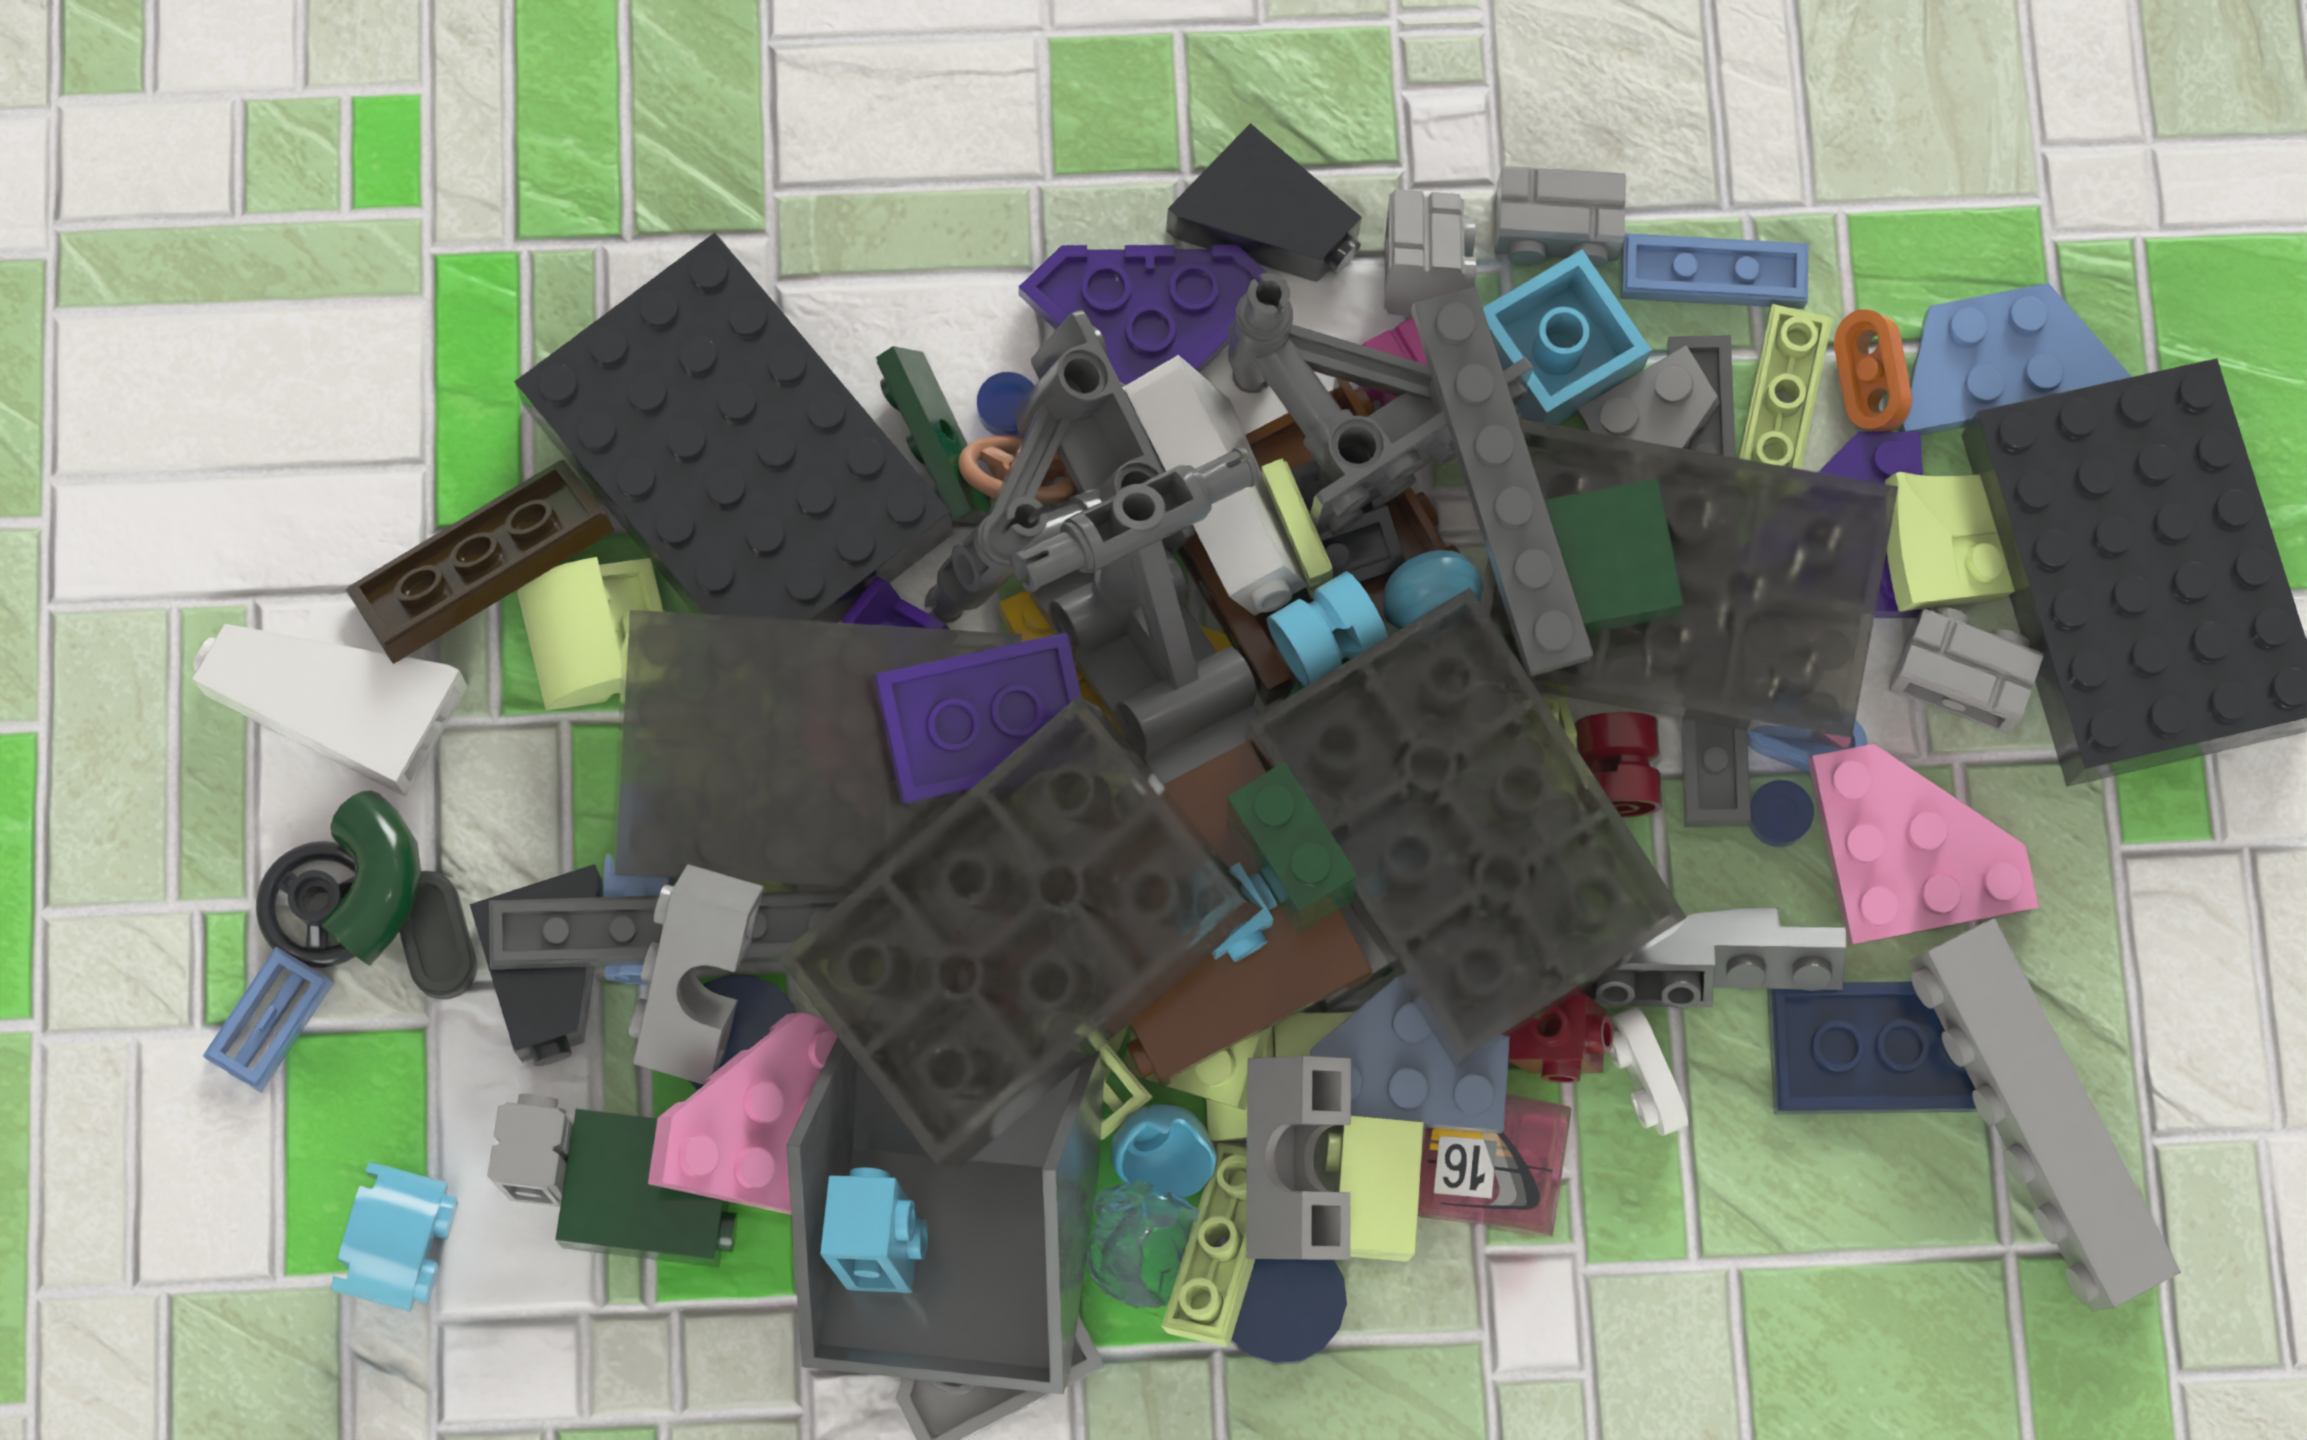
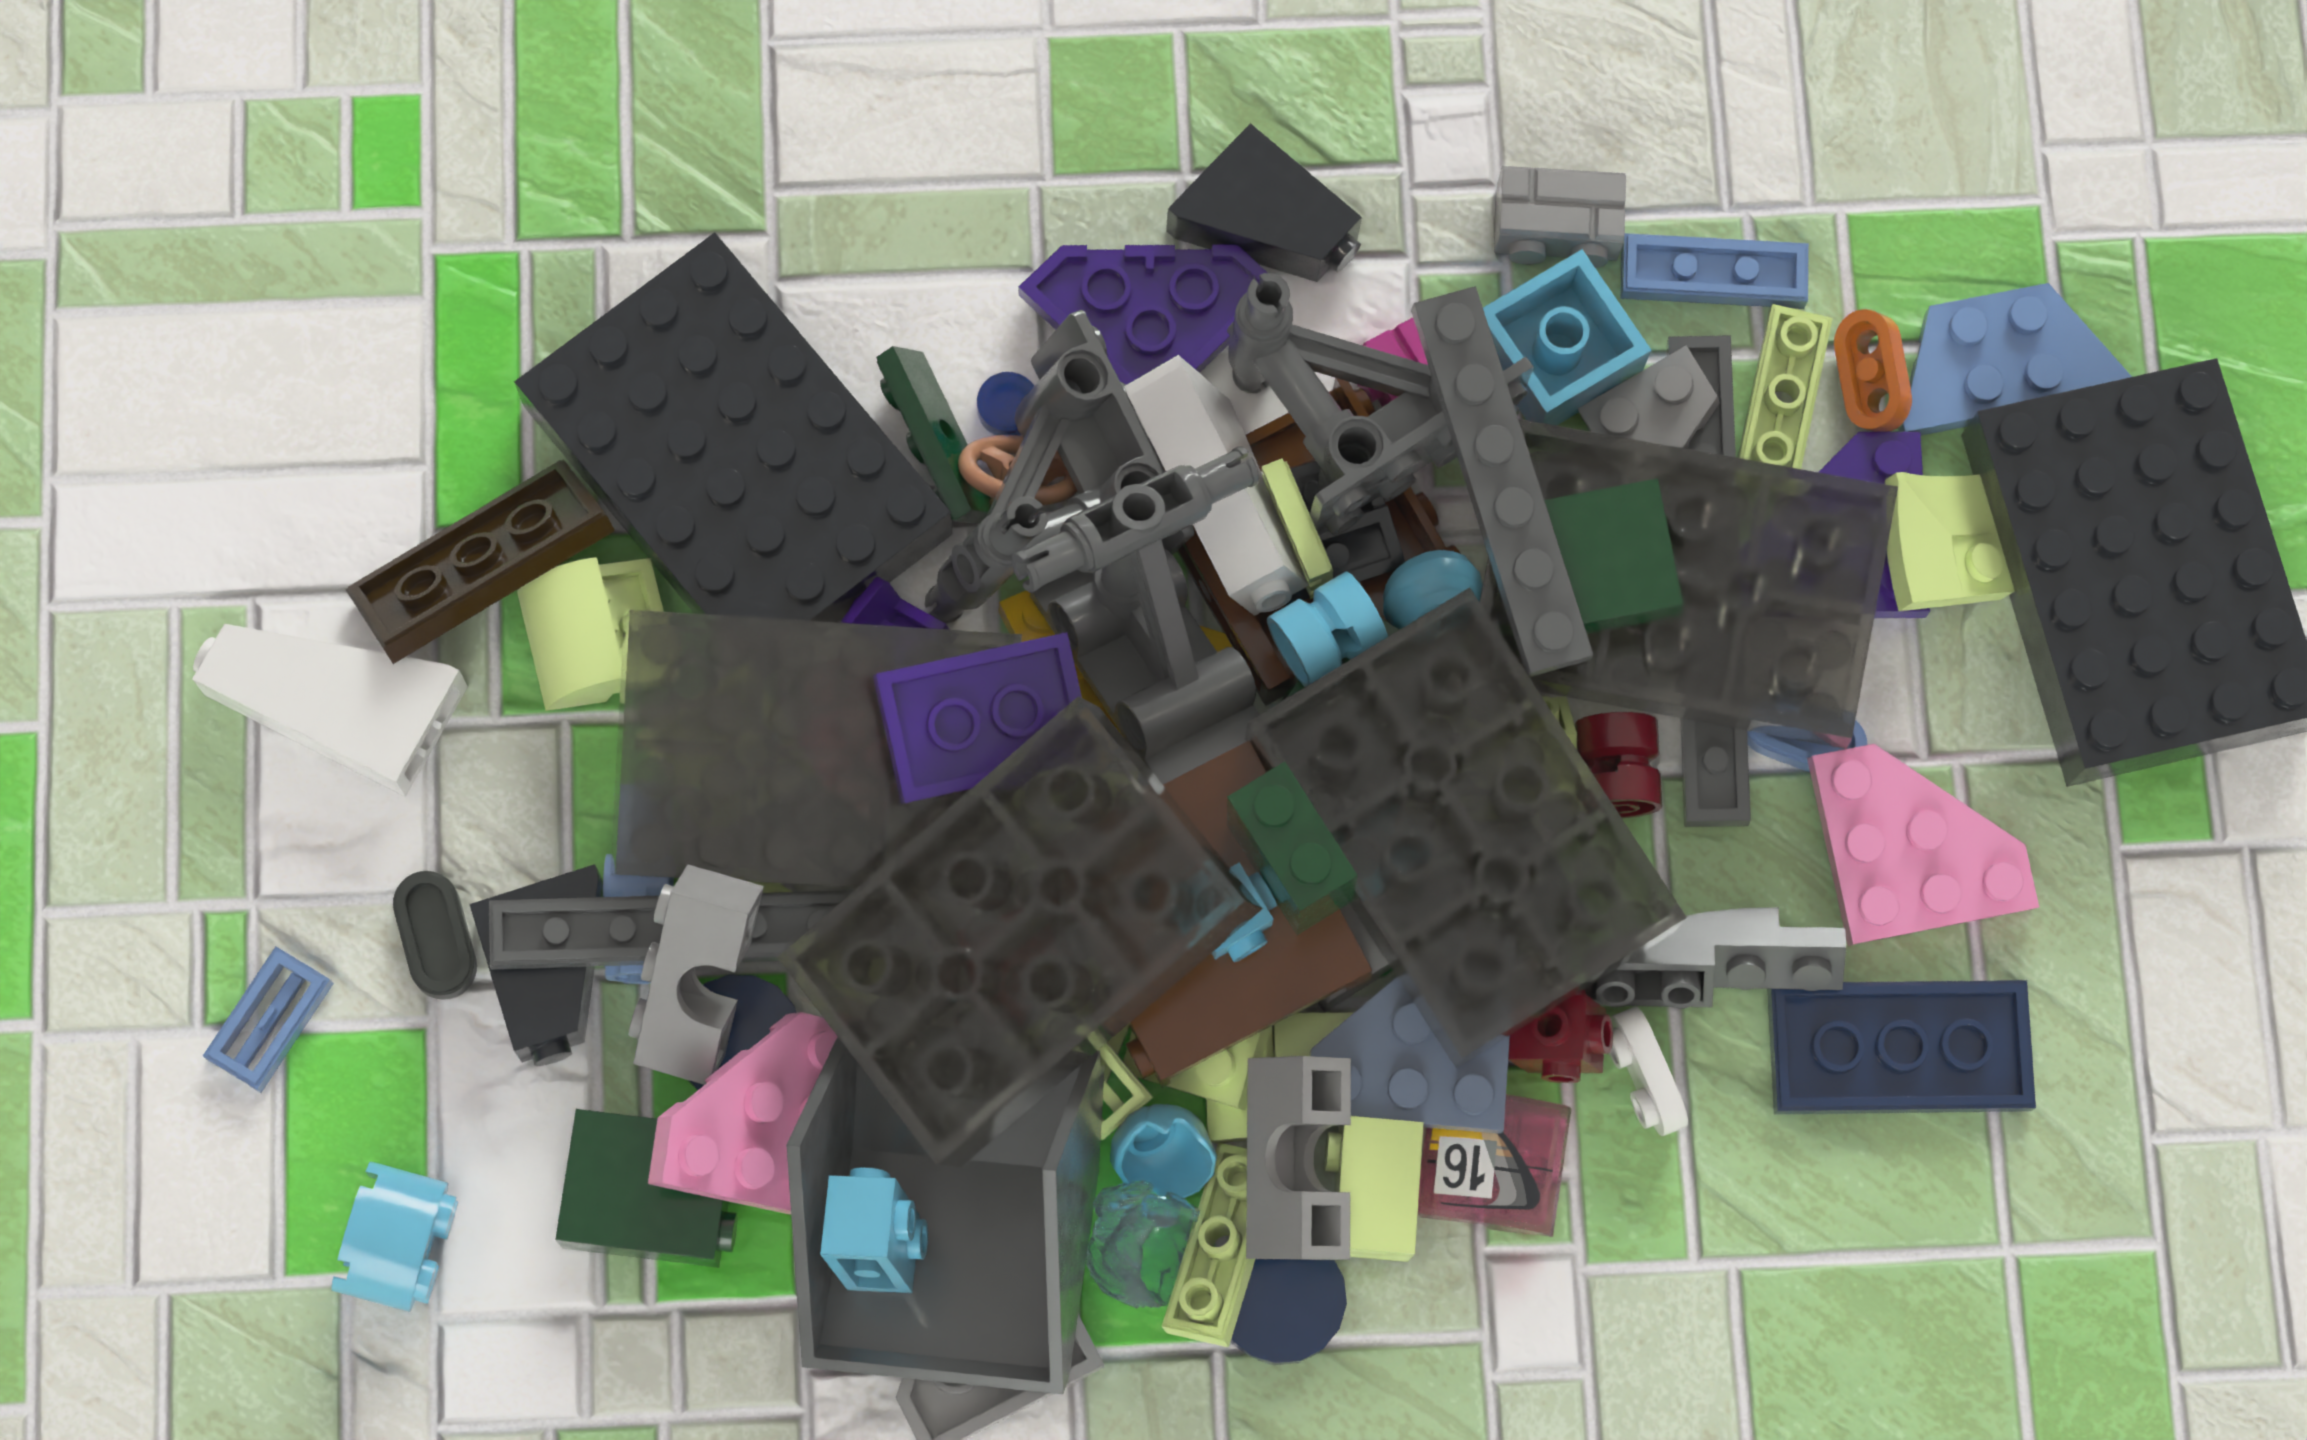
black piece [256,841,356,968] -> none
dark green cylinder [321,790,421,966] -> none
light grey brick [487,1094,573,1207] -> none
light grey brick [1384,189,1476,316] -> none
clear blue tile [1749,780,1814,847] -> none
light grey brick [1889,606,2044,734] -> none
light grey brick [1909,918,2181,1311] -> none

